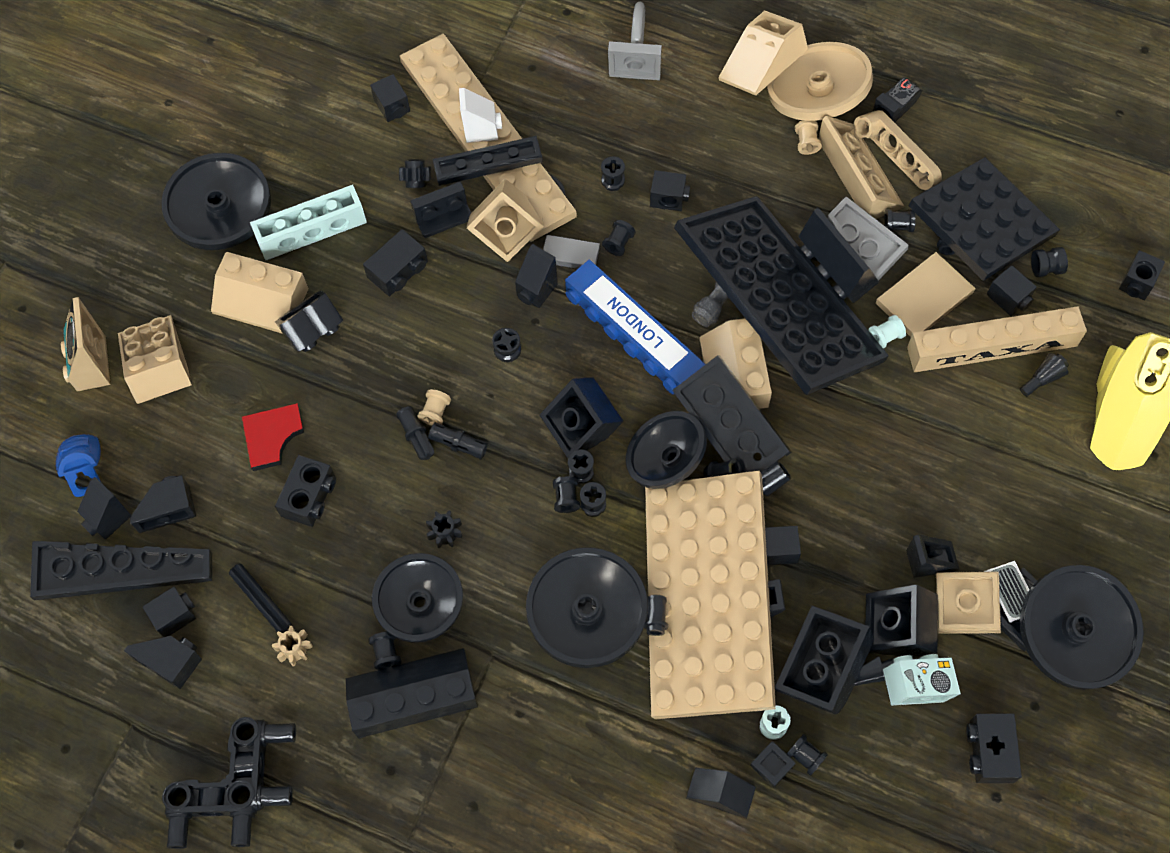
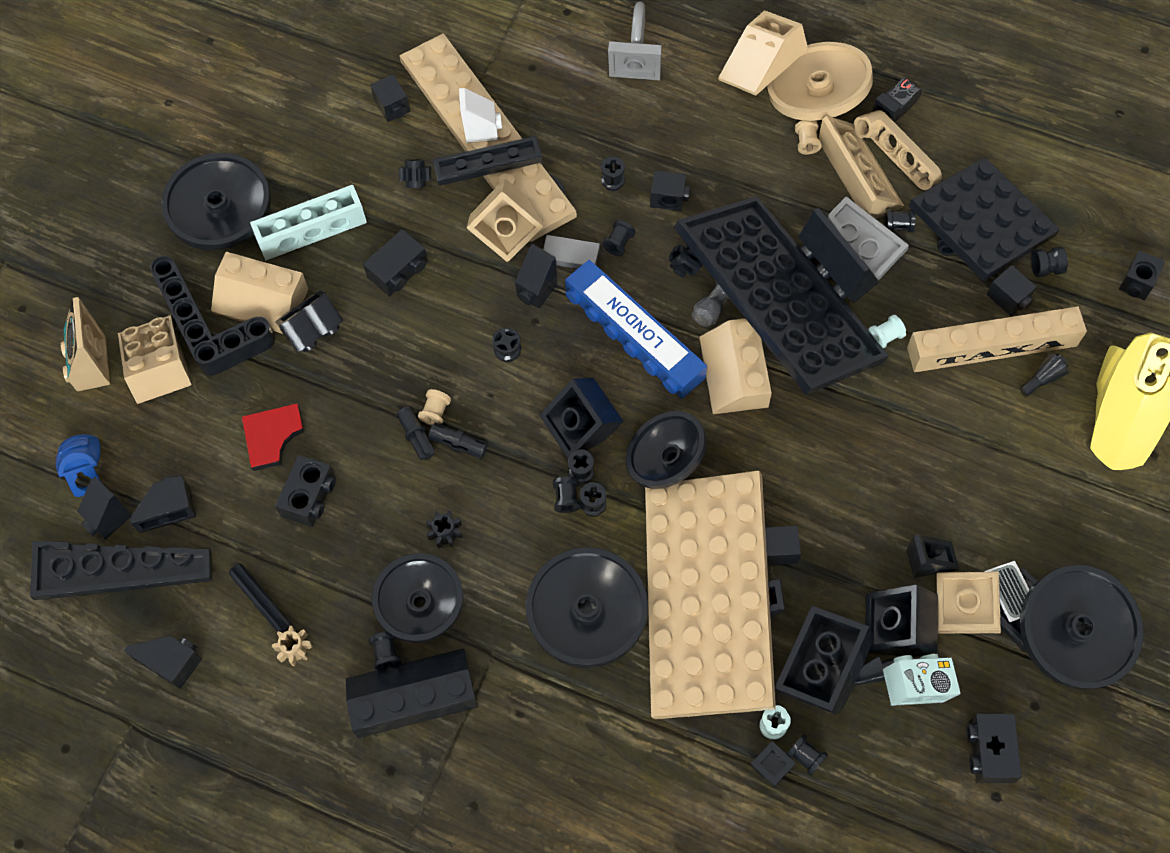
black brick [142,587,196,637] -> none
black pin [162,717,296,849] -> none
black bracket [410,181,471,238] -> none
black pin [644,595,668,636] -> none
black hinge [672,355,792,496] -> none
black slope [686,767,756,819] -> none
black pin [704,459,742,478] -> none
tan tile [876,252,975,337] -> none
none -> black beam [150,256,275,376]
none -> black gear [669,244,702,278]

